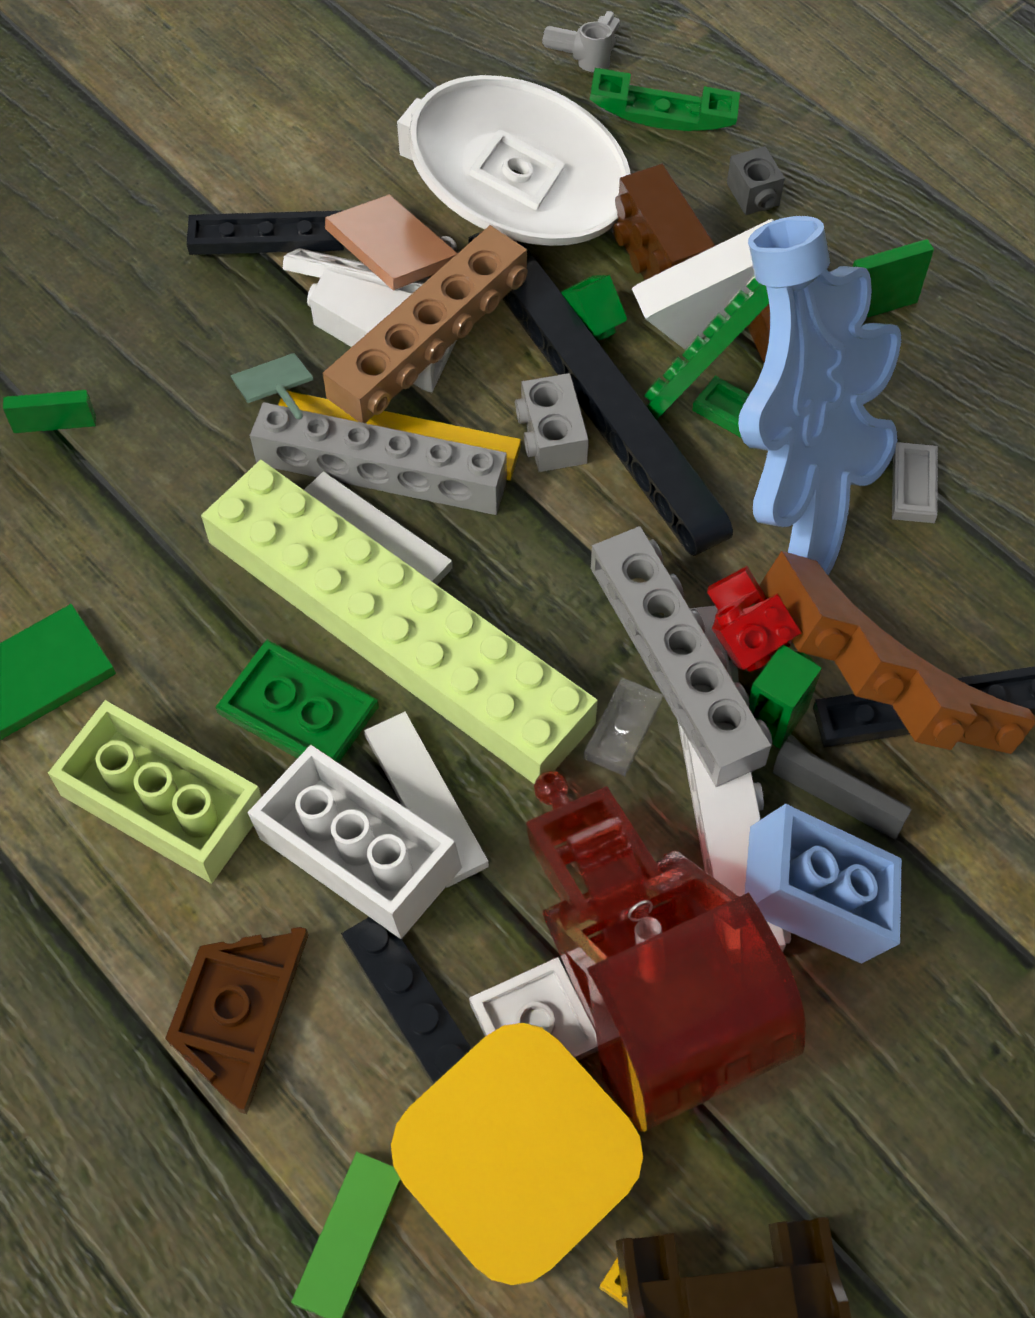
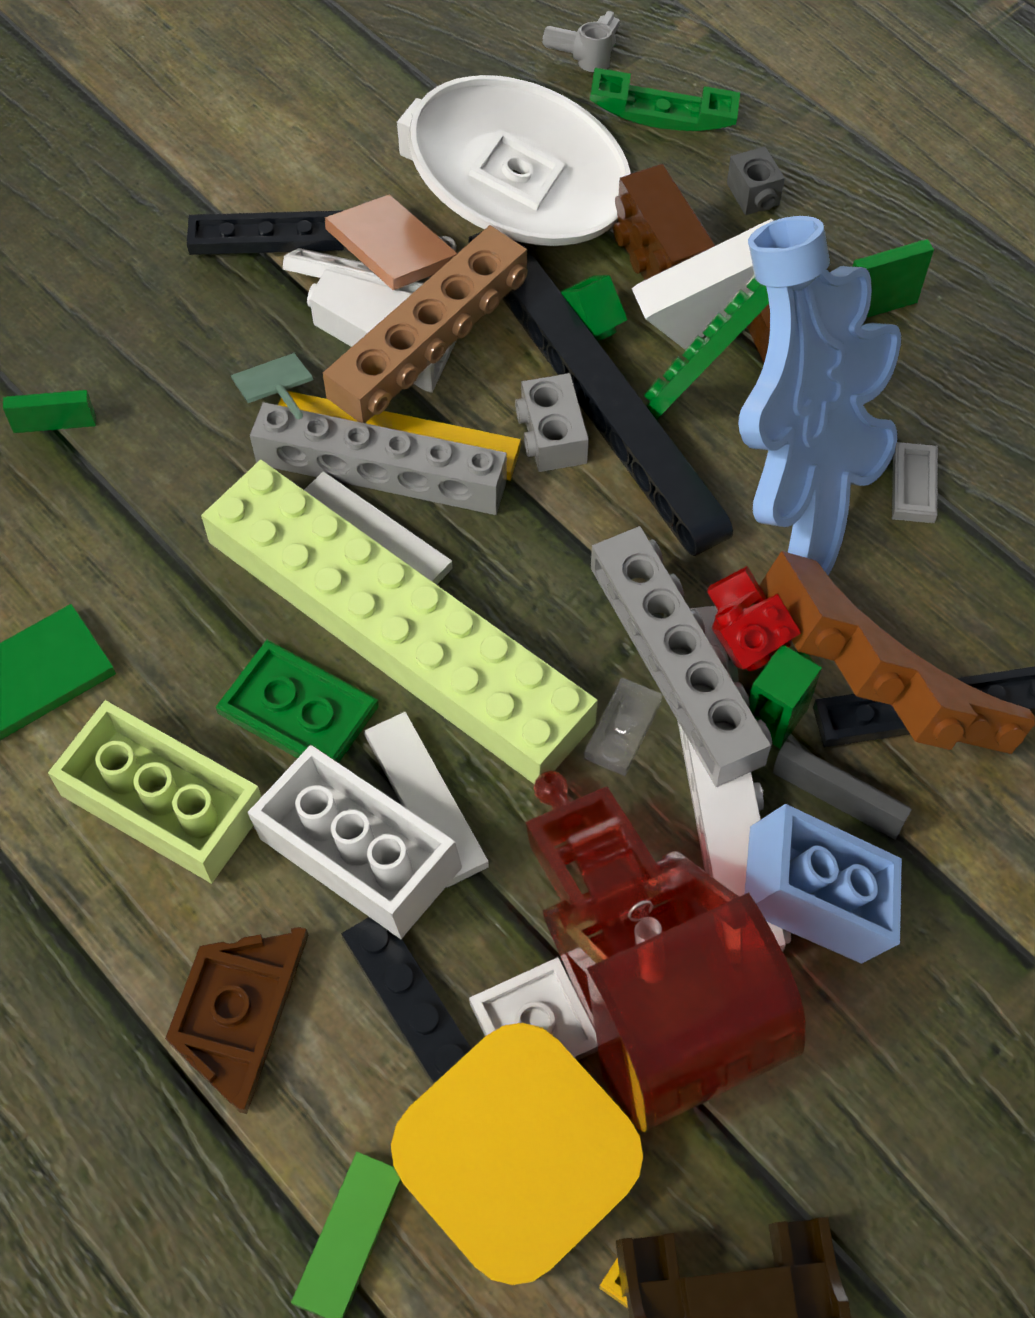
green tile [692,375,750,438] -> none

